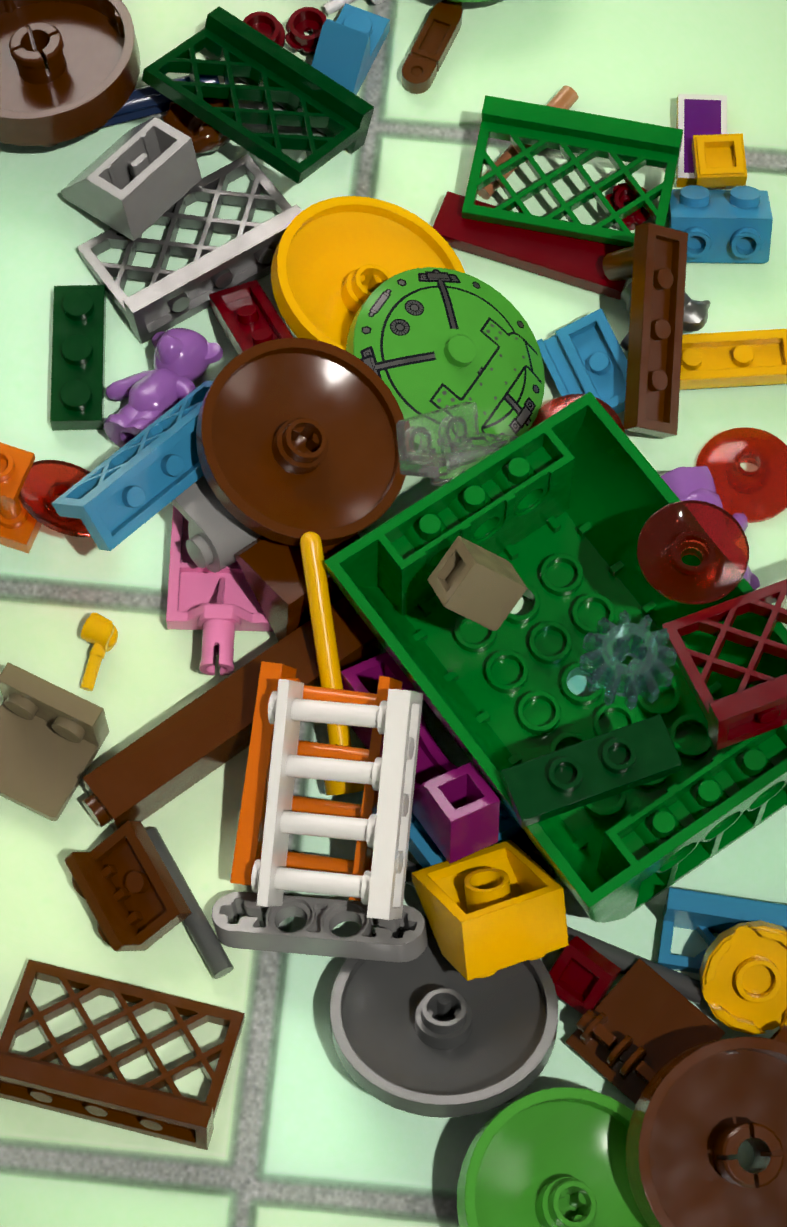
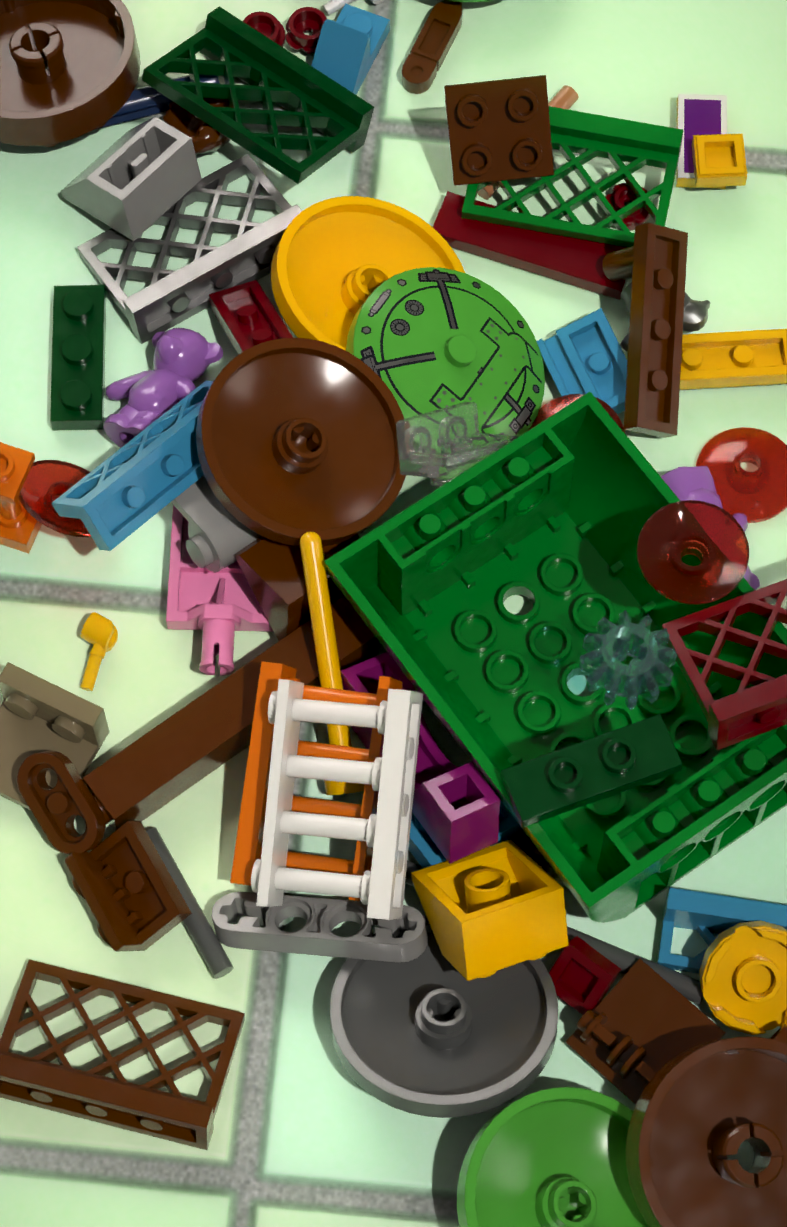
dark tan panel [427,535,527,631] -> none
dark azure bracket [667,185,773,263] -> none
none -> reddish brown plate [17,751,106,855]
none -> reddish brown hinge [444,75,554,186]

